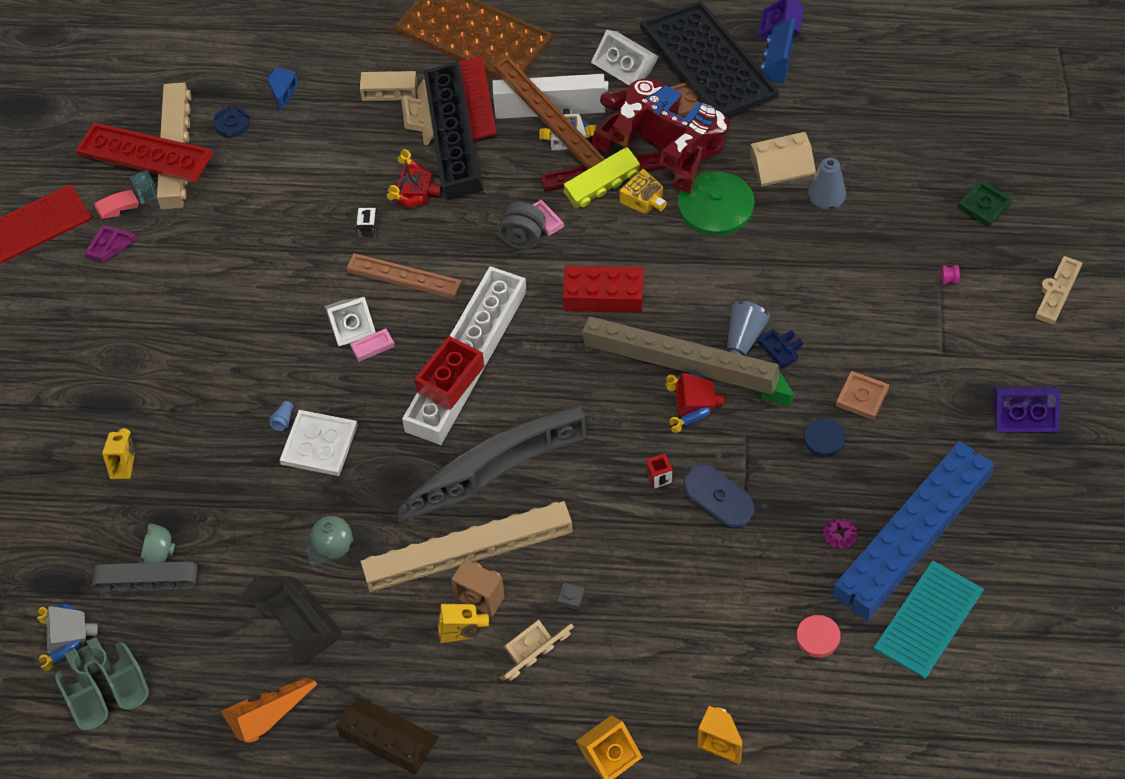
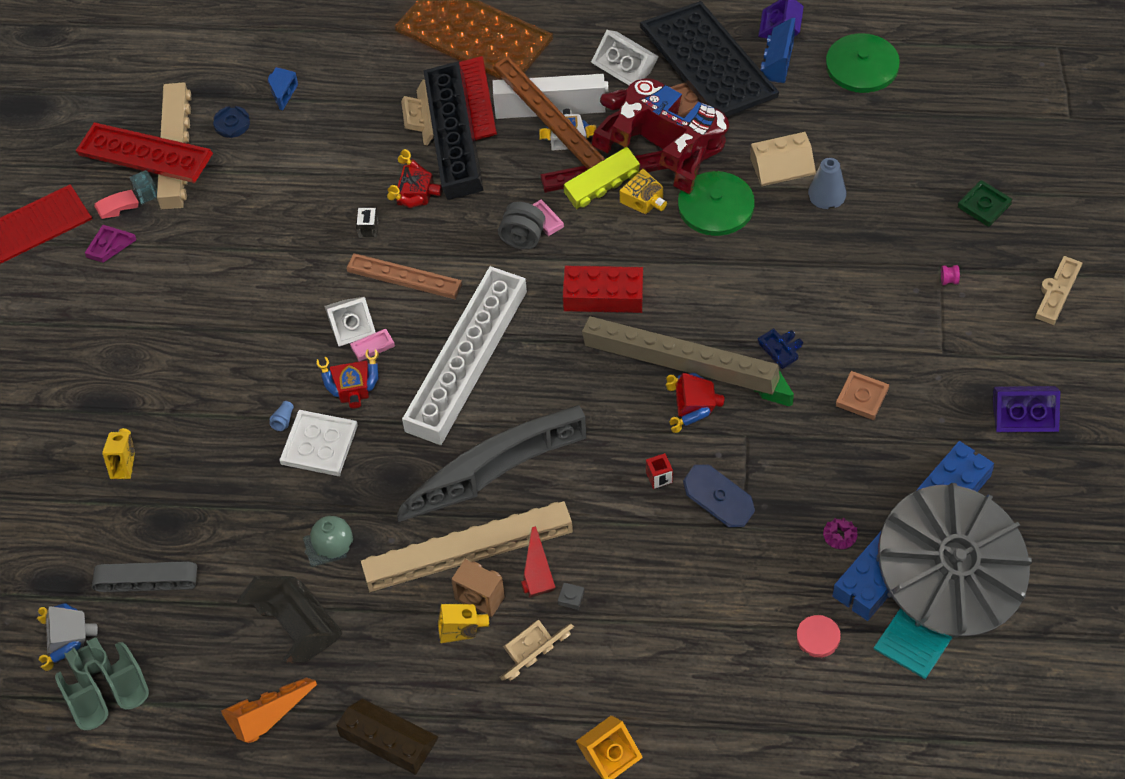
sand green cylinder [140,523,175,563] -> none
tan brick [360,71,417,101] -> none
red brick [414,336,485,410] -> none
light orange slope [698,706,742,764] -> none
sand blue cone [726,301,770,356] -> none
dark blue tile [804,418,846,457] -> none
none -> torso [316,349,379,409]
none -> red slope [521,526,555,598]
none -> green dish [826,33,900,93]
none -> dark grey piece [876,483,1032,638]

